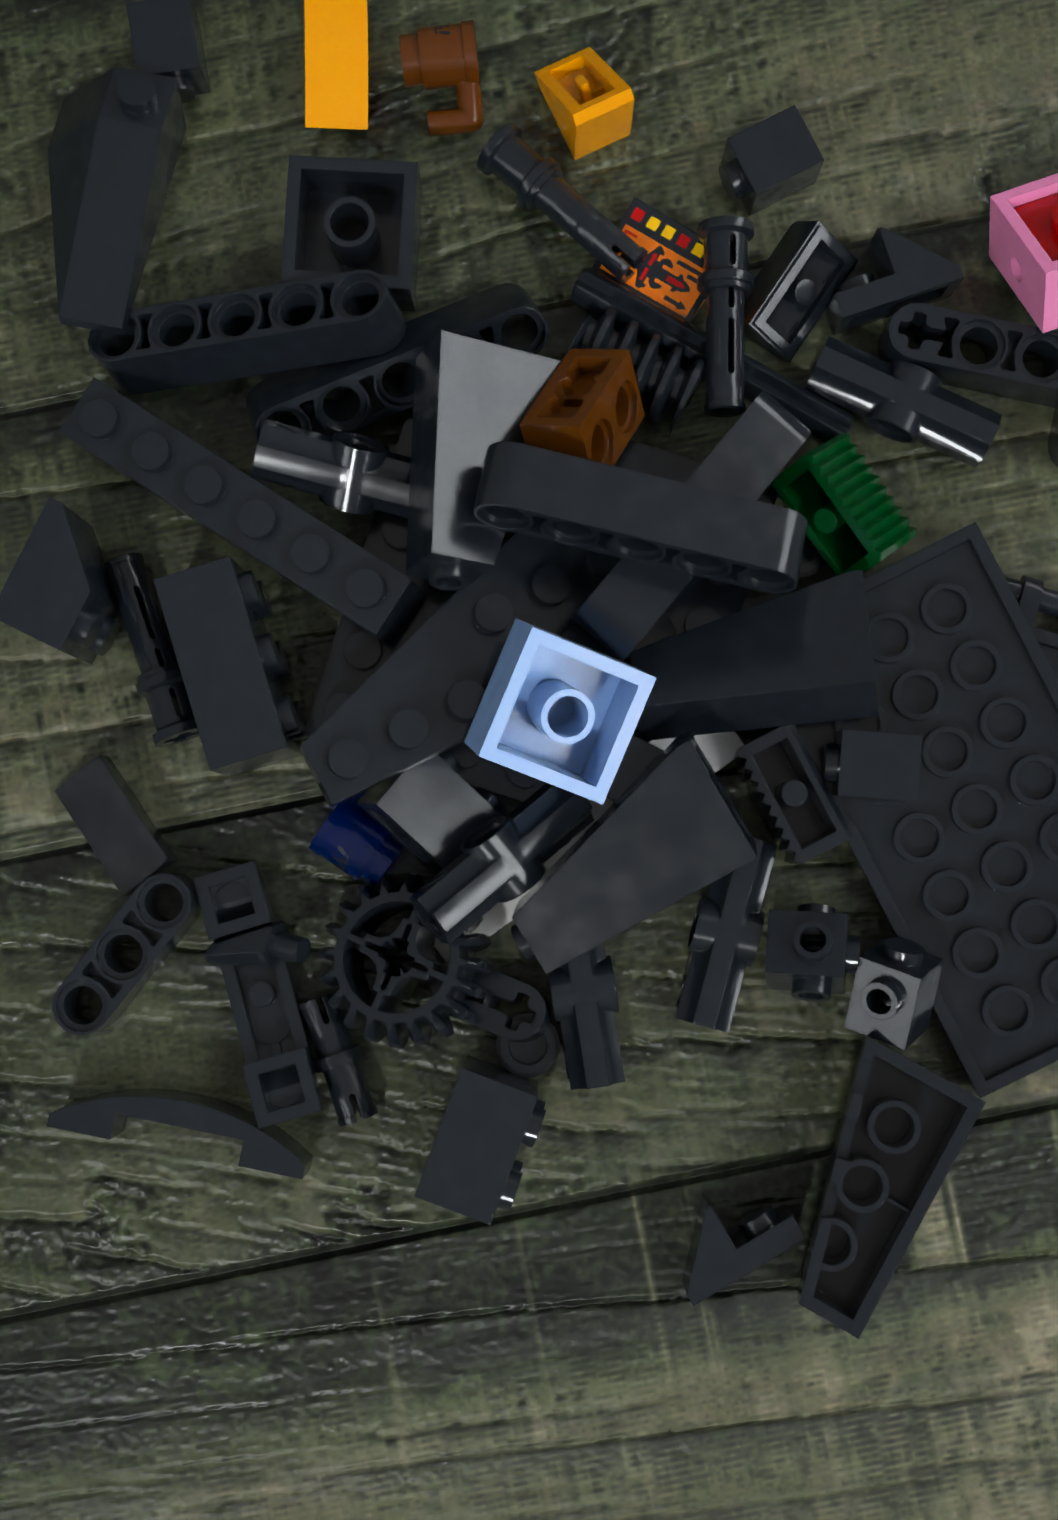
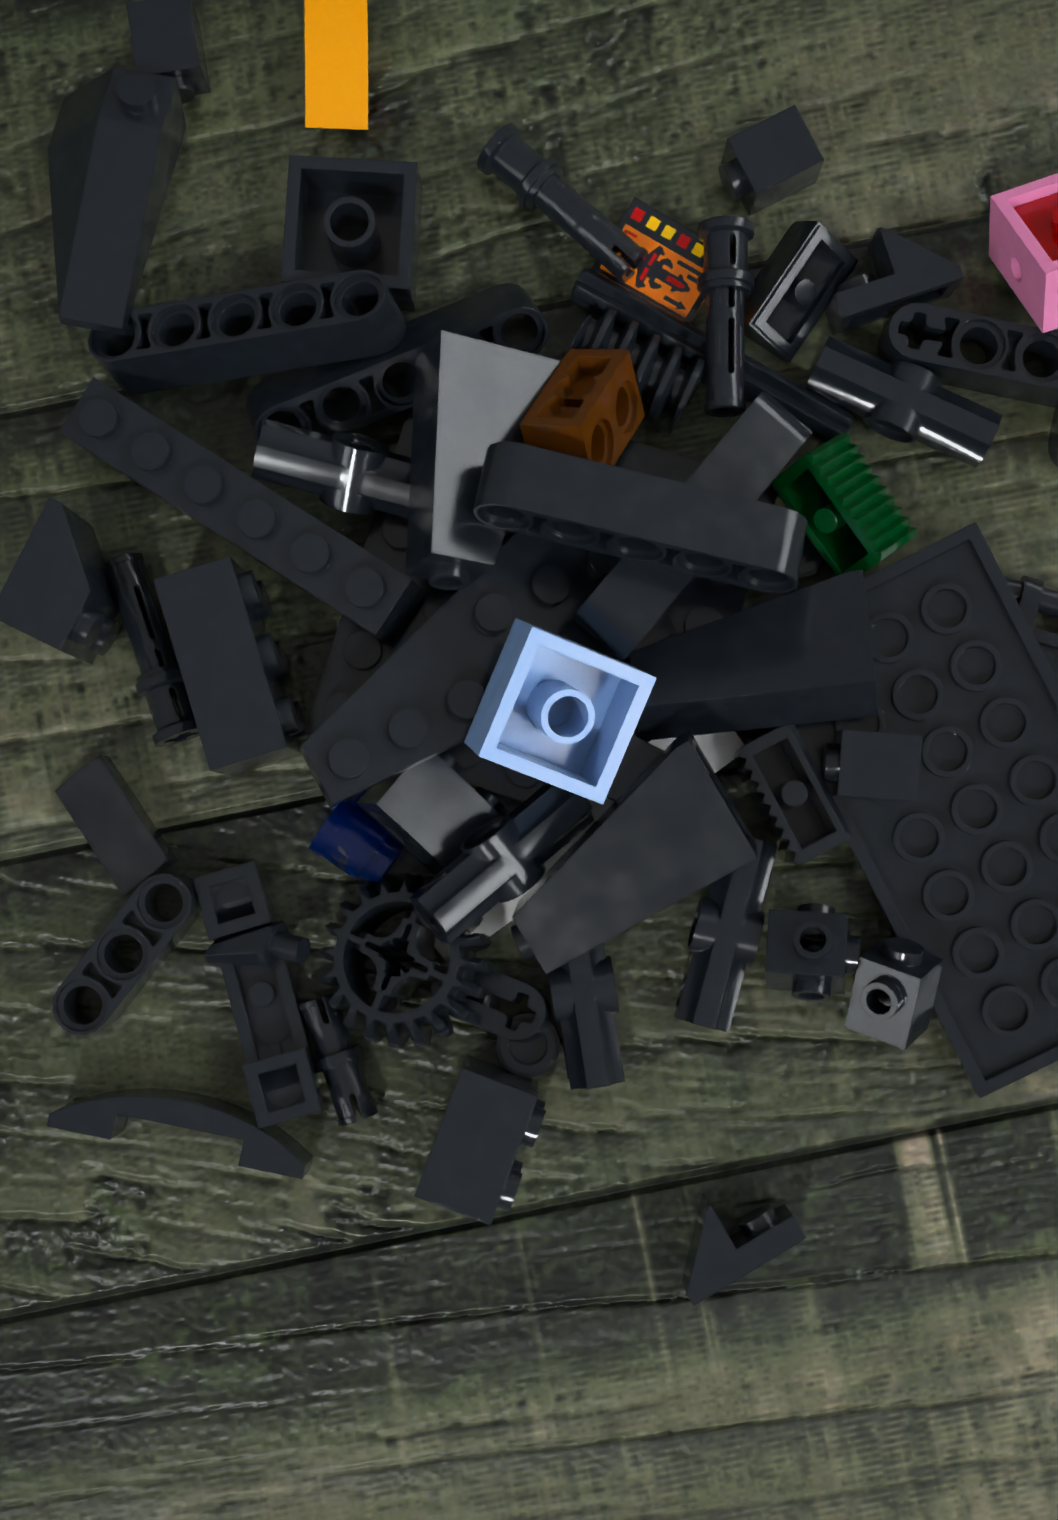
reddish brown piece [399,20,484,137] -> none
light orange slope [534,47,635,160] -> none
black wedge [797,1035,986,1339] -> none

